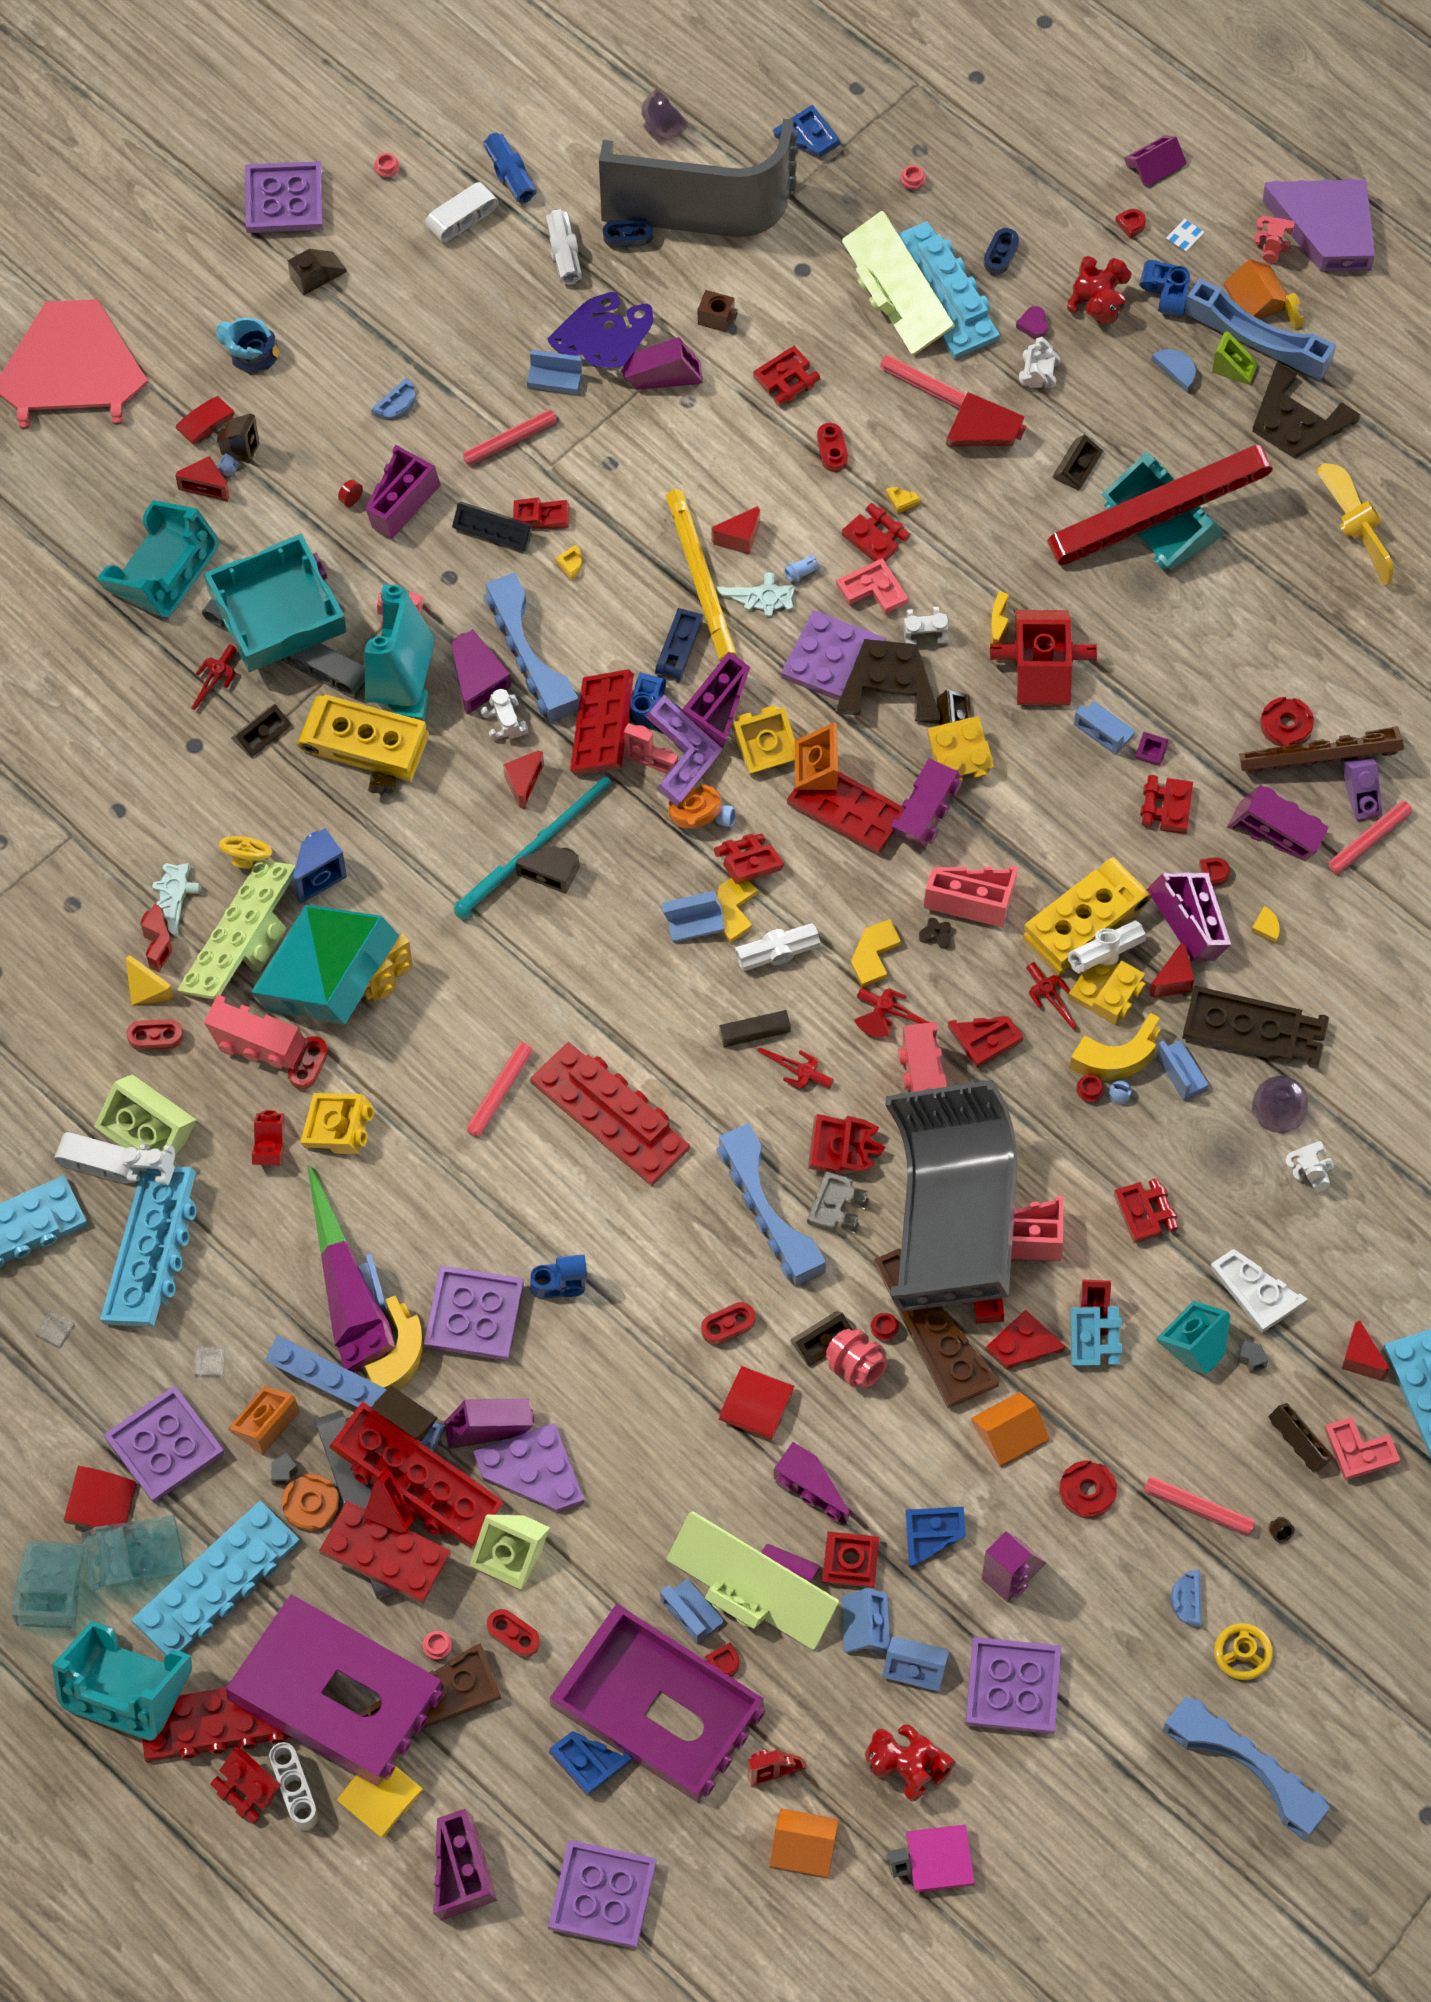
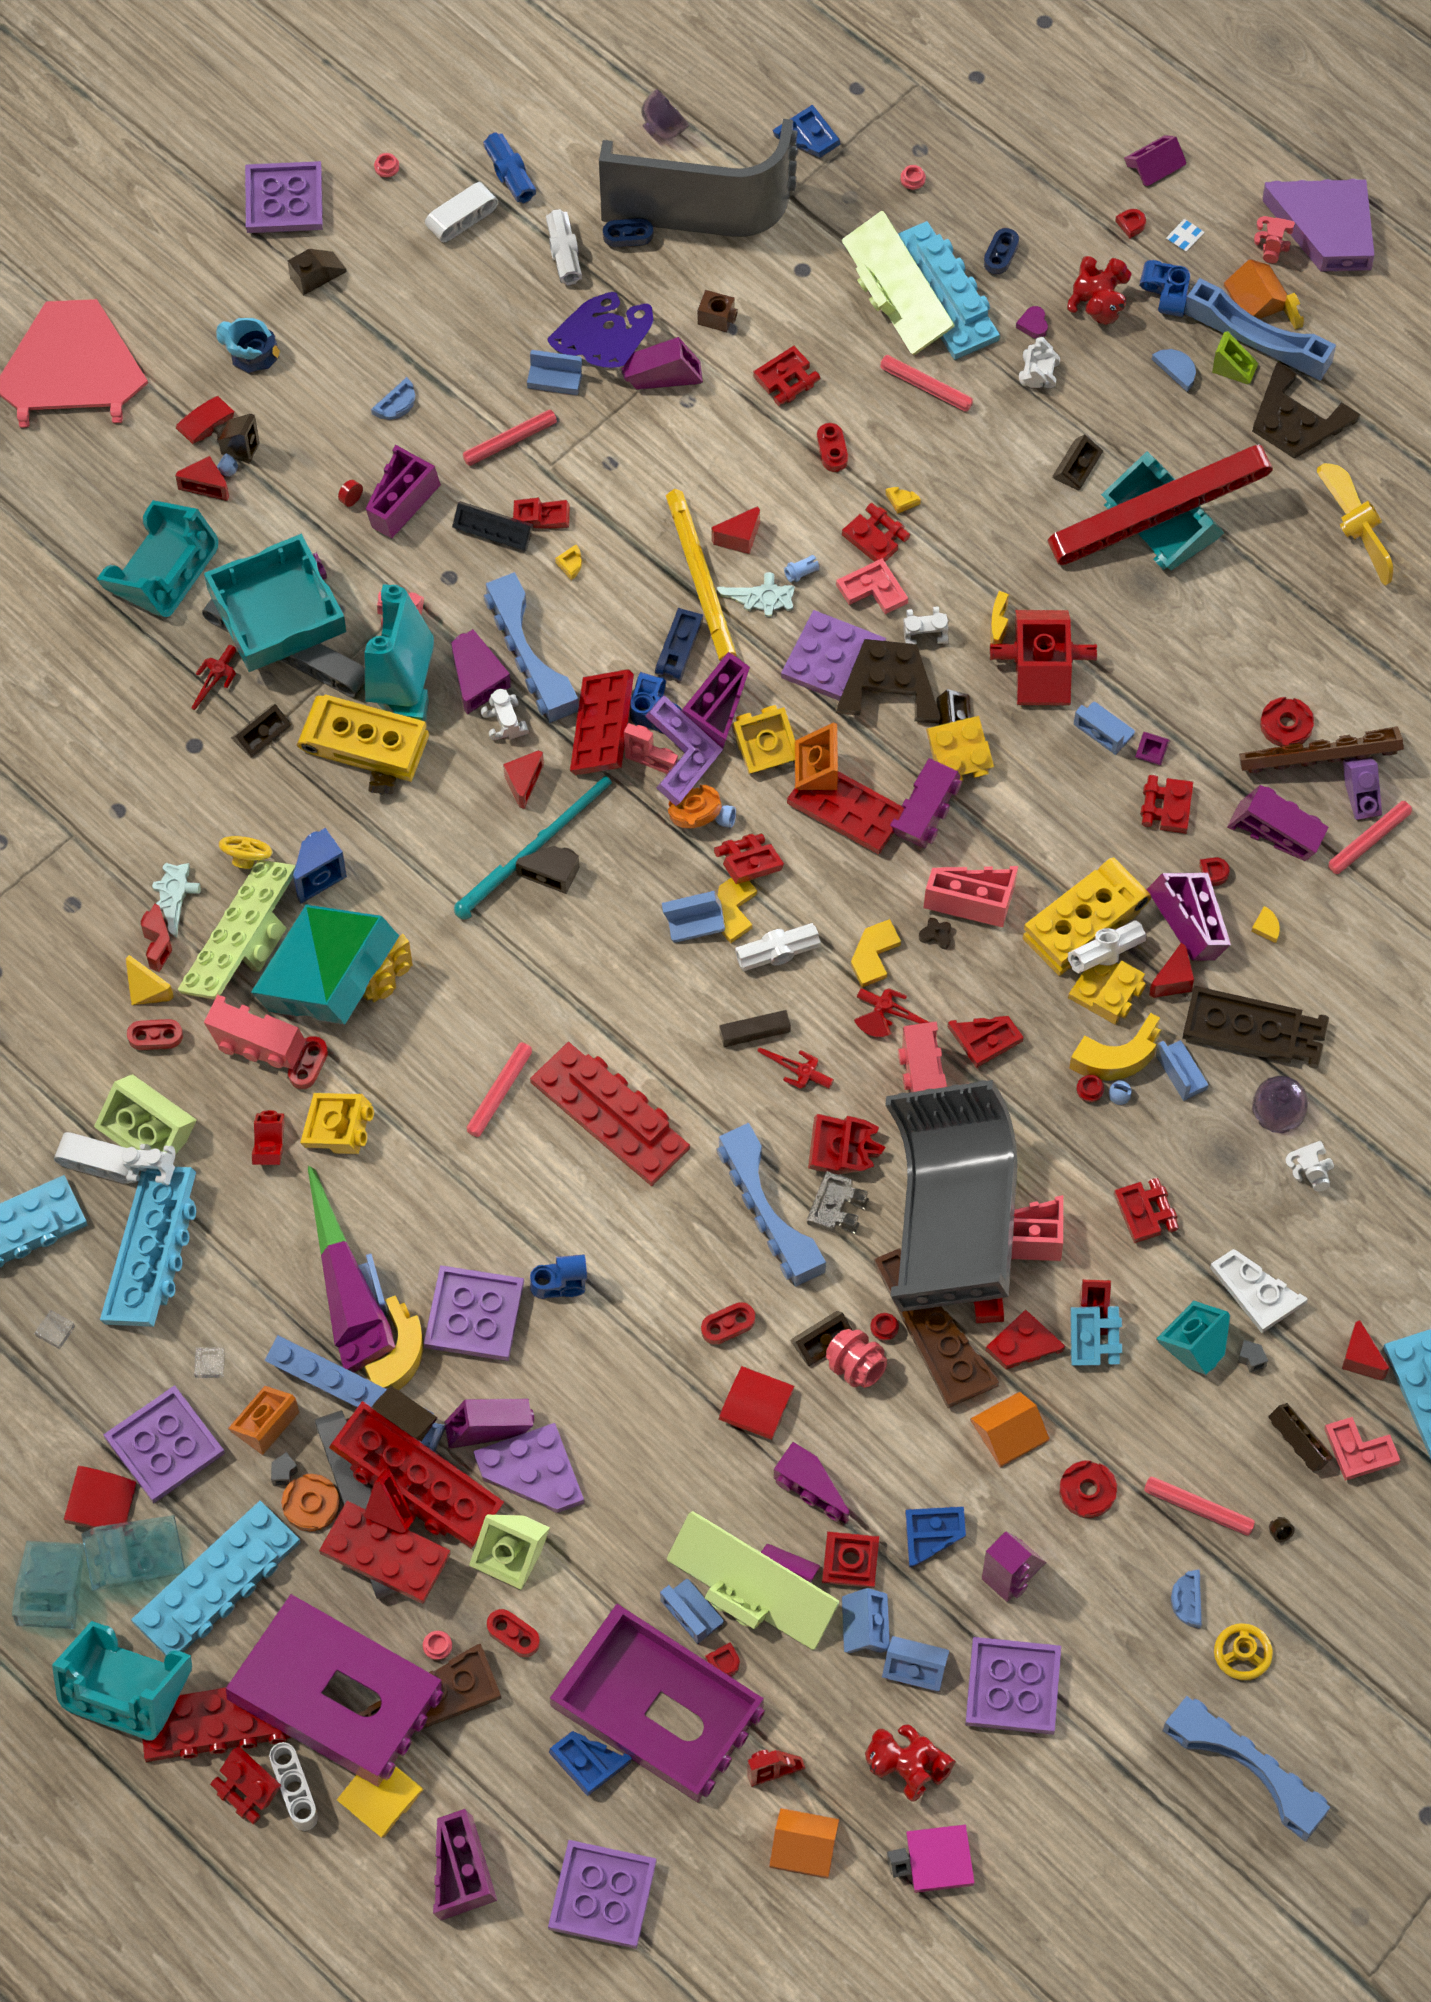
red slope [946,392,1027,446] -> none
red piece [1026,962,1077,1030] -> none

